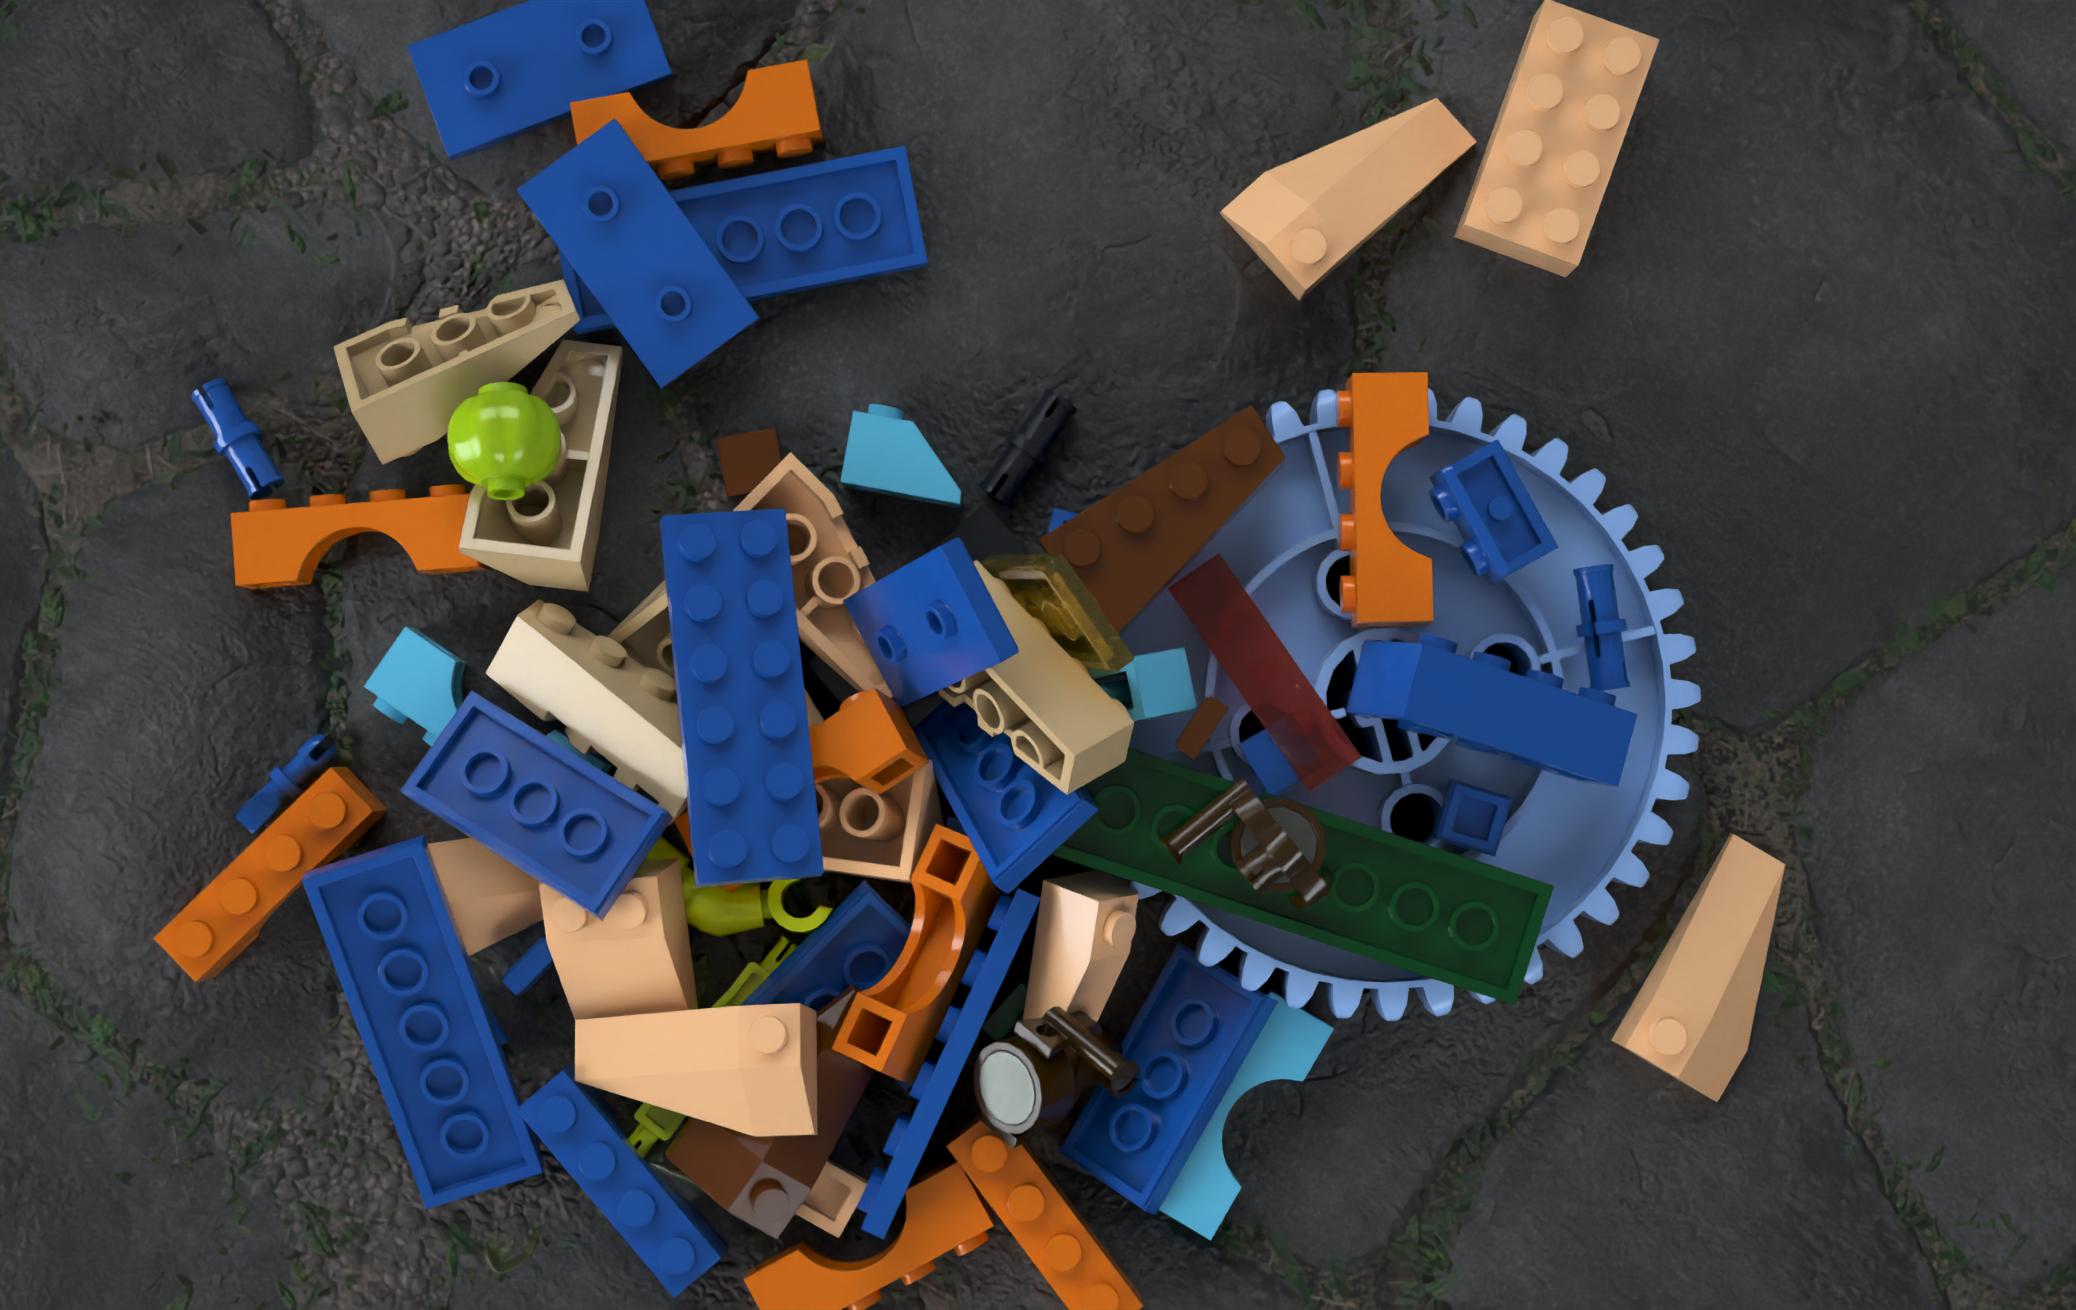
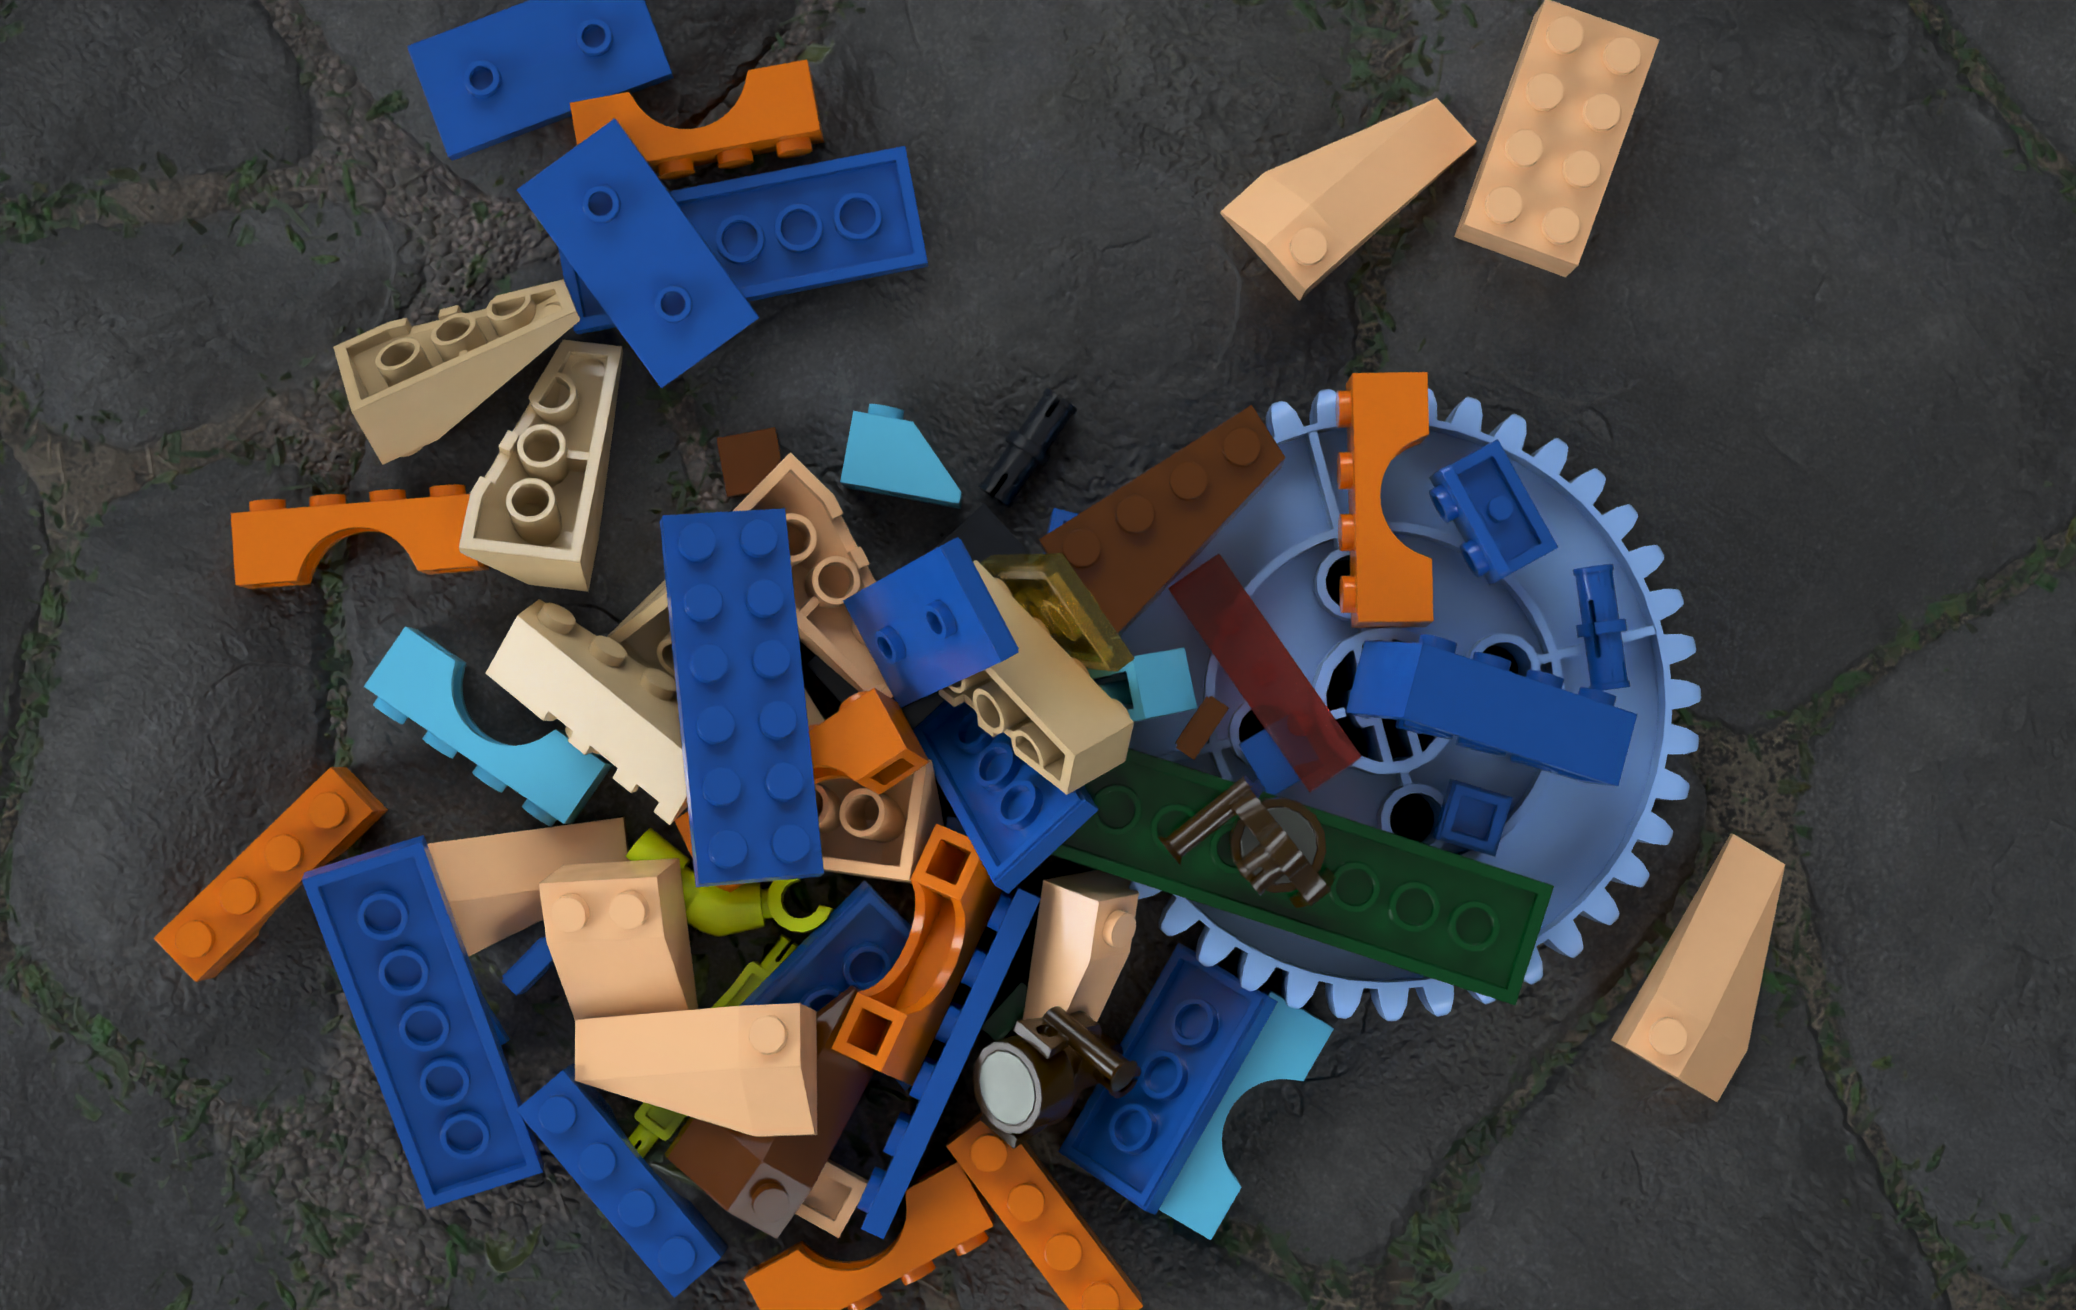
blue pin [191,378,285,500] -> none
blue piece [235,734,336,834] -> none
blue plate [400,691,673,921] -> none
lime plant [447,382,561,500] -> none

